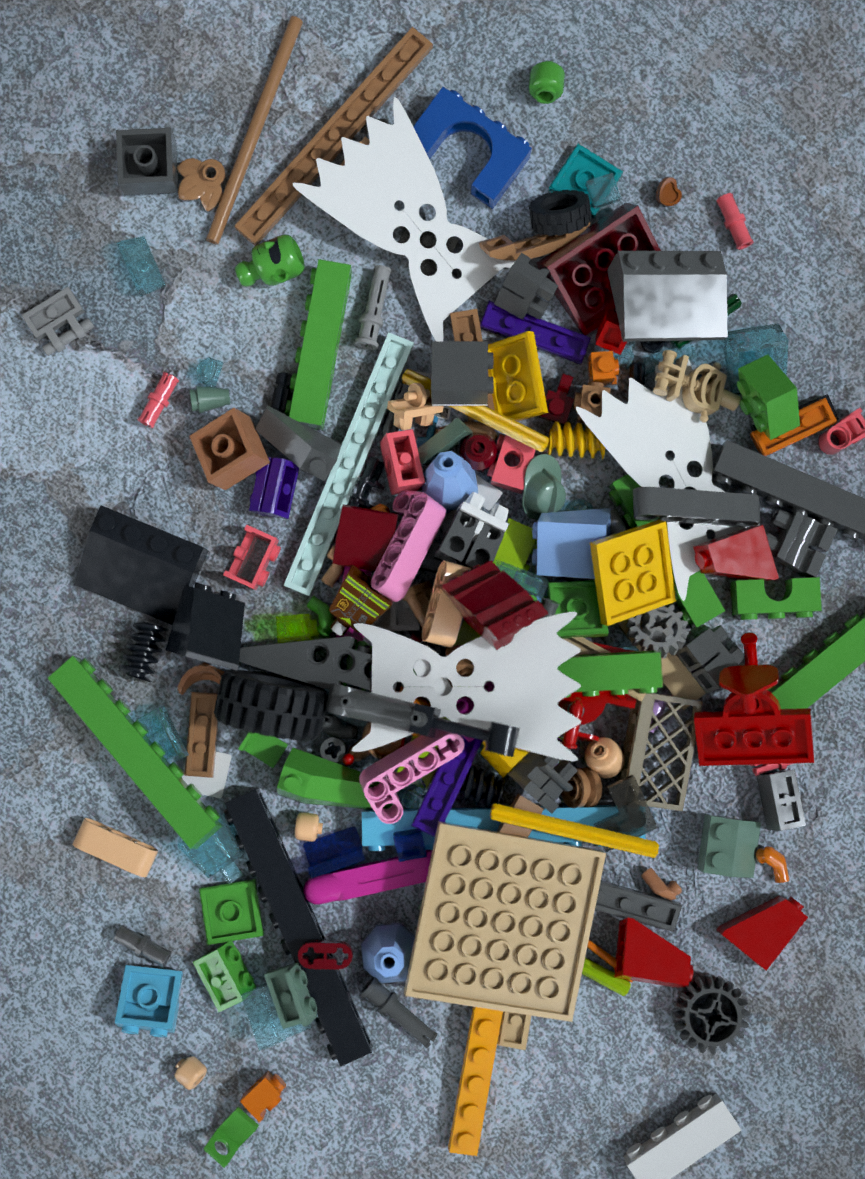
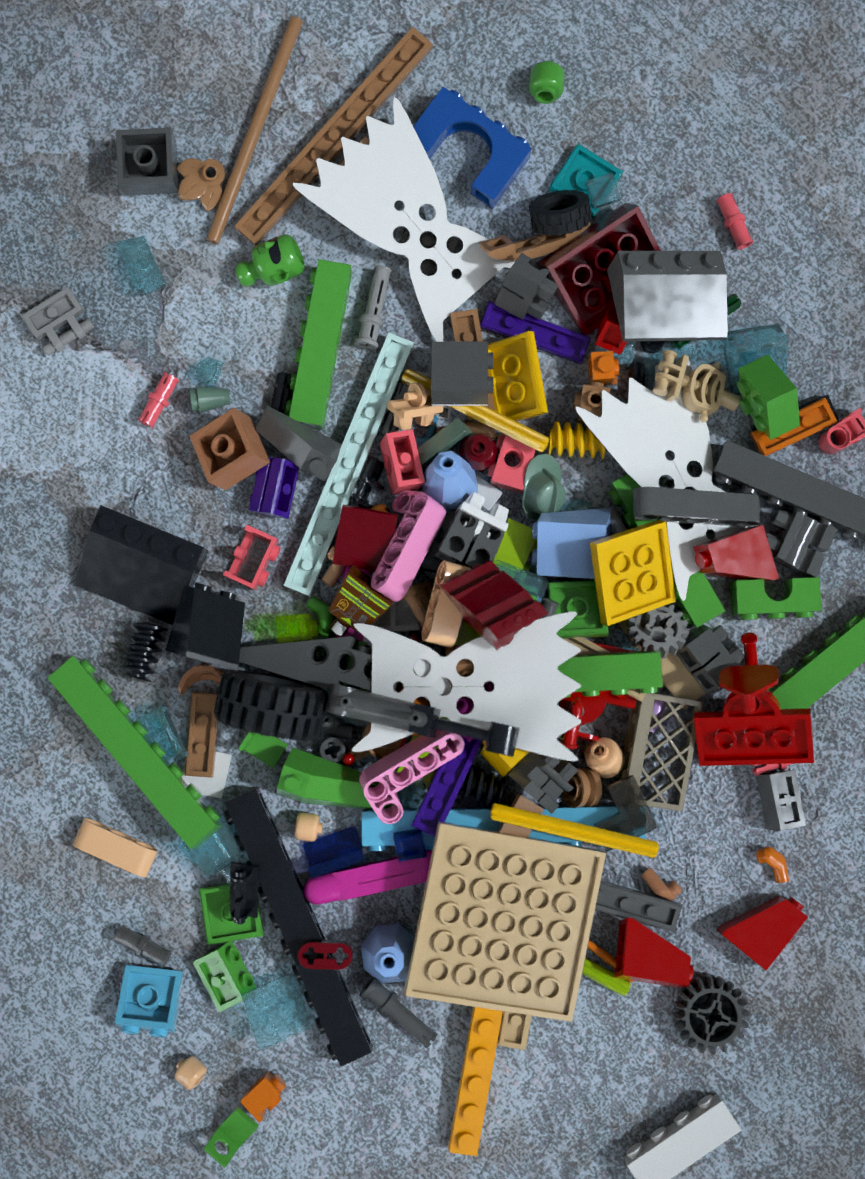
sand green bracket [264,962,317,1029] -> none
dark red plate [539,374,574,426] -> none
dark orange piece [656,177,682,206] -> none
sand green slope [697,813,761,878] -> none
none -> black hinge [230,862,259,924]

